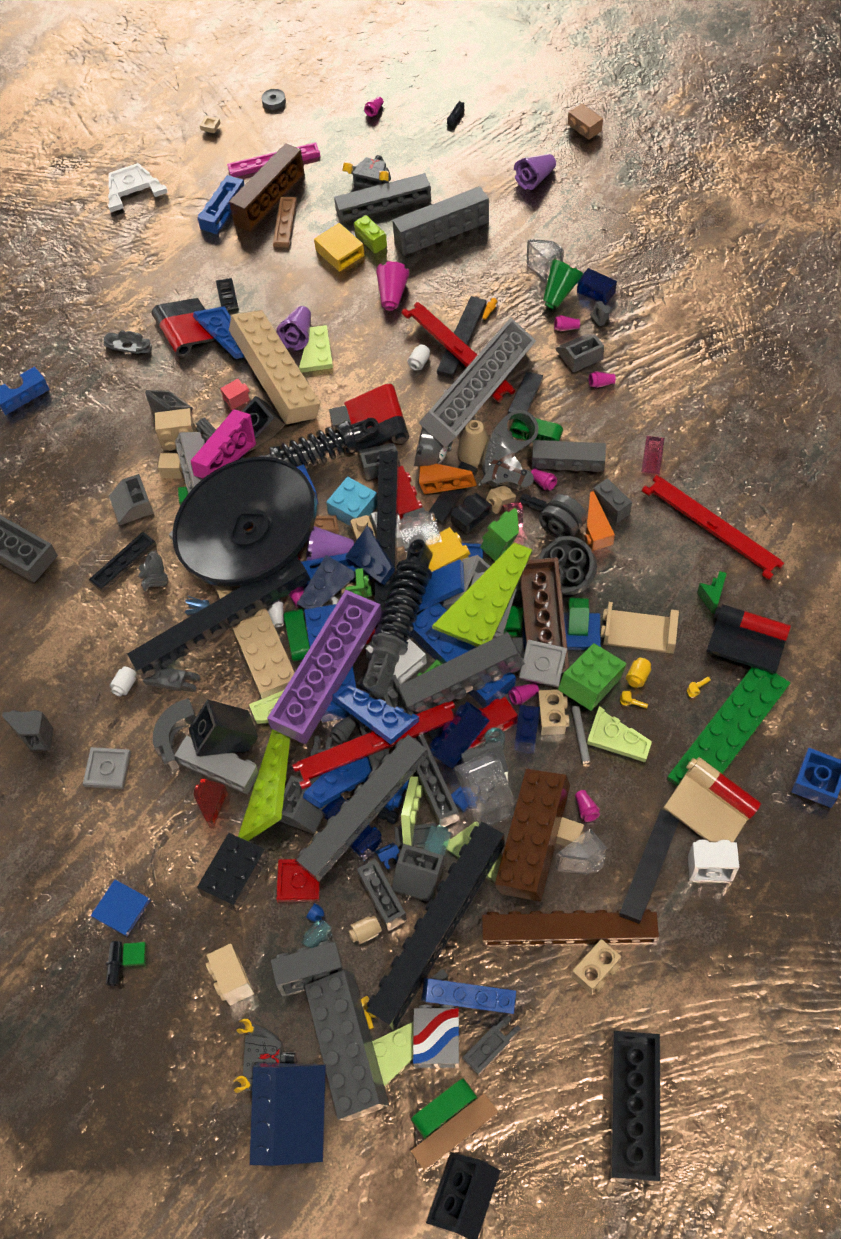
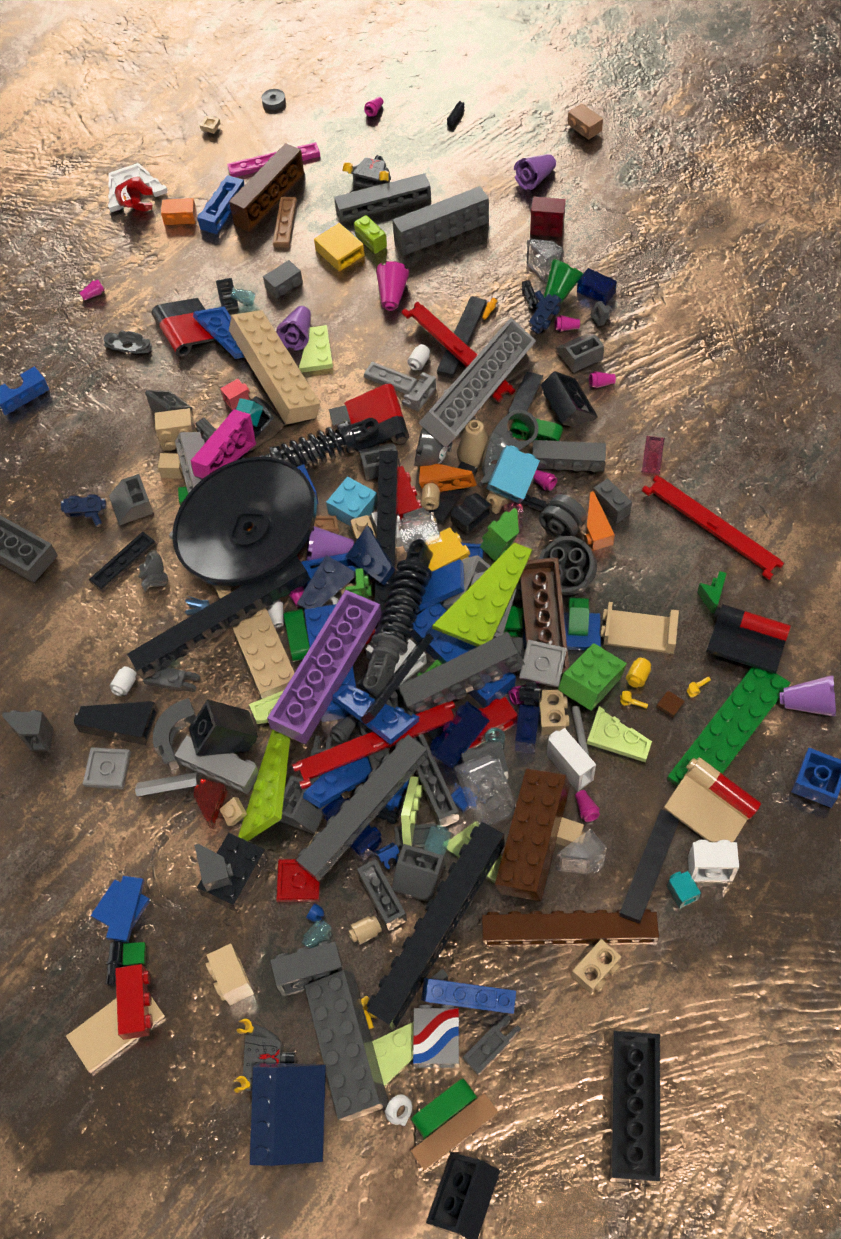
none -> dark blue brick [61,494,107,527]
none -> tan tile [66,996,165,1073]
none -> black slope [74,701,158,745]
none -> dark pink cone [79,279,105,301]
none -> blue tile [106,876,145,943]
none -> red piece [114,176,153,212]
none -> red brick [115,964,153,1040]
none -> light grey tile [135,772,199,796]
none -> orange brick [161,198,197,225]
none -> dark grey slope [194,844,234,891]
none -> tan plate [219,797,247,826]
none -> clear light blue cone [230,288,256,307]
none -> teal brick [236,398,263,427]
none -> dark grey brick [263,260,303,299]
none -> black tile [361,634,434,724]
none -> light grey tile [364,362,417,395]
none -> white piece [385,1094,412,1126]
none -> light grey hinge [402,373,437,412]
none -> tan brick [421,483,440,510]
none -> medium azure brick [486,445,540,504]
none -> black gear [519,682,542,707]
none -> black axle [522,280,538,309]
none -> dark blue brick [529,290,562,334]
none -> dark red brick [530,196,566,237]
none -> black slope [540,371,598,427]
none -> white brick [547,728,596,792]
none -> reddish brown tile [656,690,685,718]
none -> teal brick [667,871,701,909]
none -> medium lavender cone [780,676,836,716]

